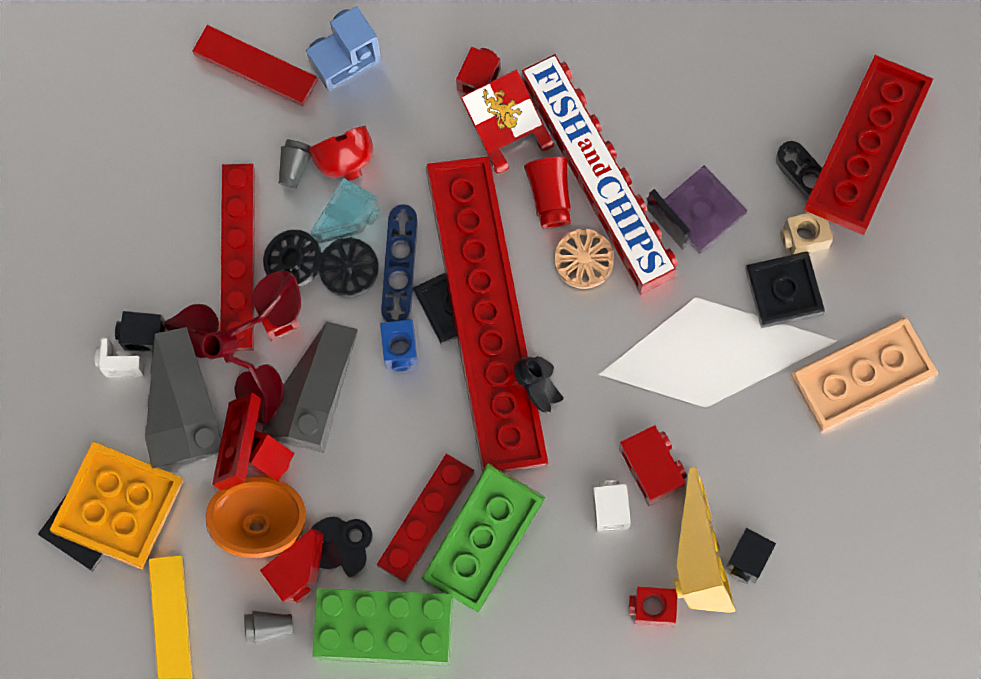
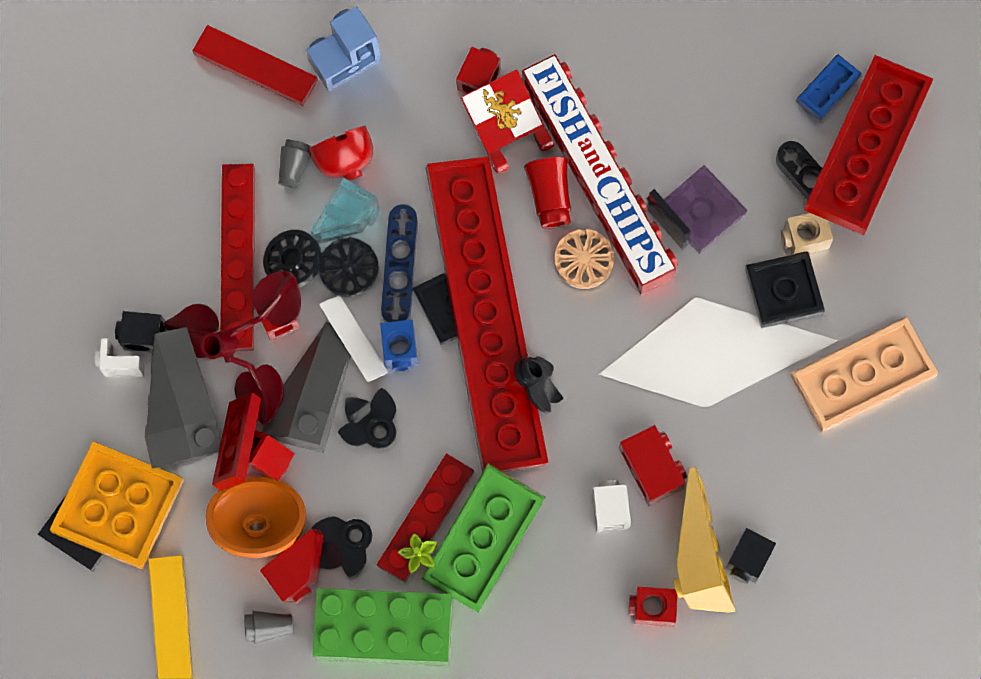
none -> white sticker [319,296,388,382]
none -> black plate [338,388,397,449]
none -> lime plant [398,534,437,573]
none -> blue plate [796,54,862,121]

